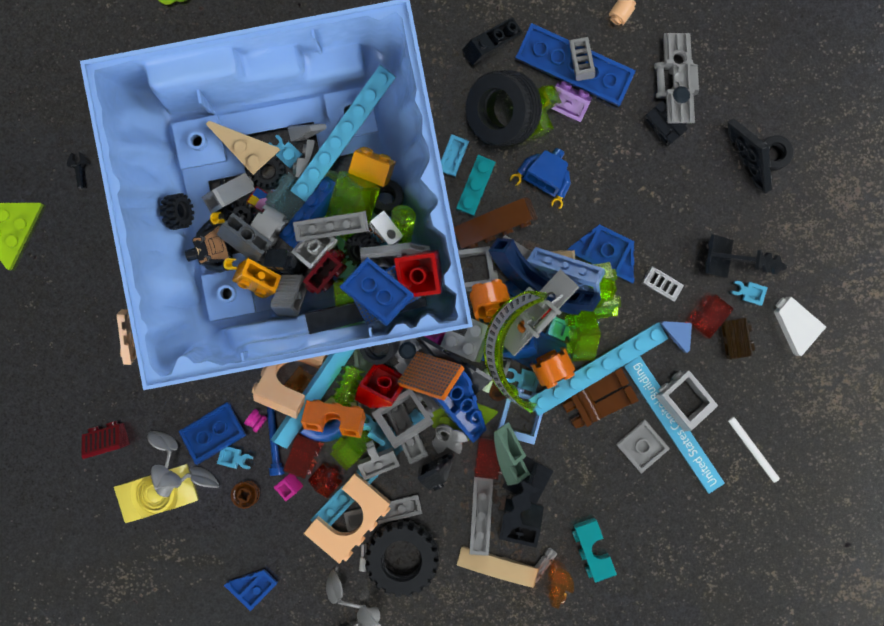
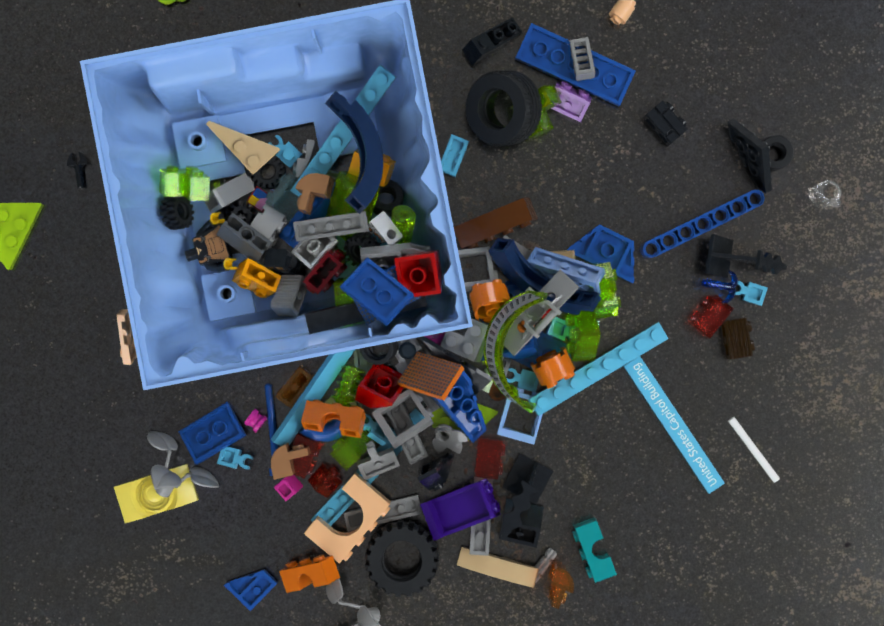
dark red slope [81,421,130,459] -> none
reddish brown wheel [231,480,260,509] -> none
light nougat arch [252,355,328,419] -> none
light grey slope [288,124,327,142] -> none
white pin [359,544,368,572] -> none
teal arch [456,155,496,217] -> none
sand green slope [494,422,530,485] -> none
blue torso [510,148,571,209] -> none
reddish brown hips [562,368,639,429] -> none
light grey tile [616,419,670,474] -> none
light grey slope [641,266,684,302] -> none
light grey piece [654,33,699,123] -> none
light grey window [655,370,718,431] -> none
medium blue slope [660,321,692,353] -> none
white slope [774,297,826,356] -> none
none -> clear neon green brick [159,166,210,201]
none -> medium nougat brick [271,443,311,480]
none -> orange arch [279,554,340,593]
none -> medium nougat brick [296,173,335,215]
none -> dark blue arch [325,91,383,214]
none -> dark purple panel [420,478,501,541]
none -> blue beam [640,190,765,258]
none -> clear blue piece [701,270,738,303]
none -> clear piece [813,180,842,208]

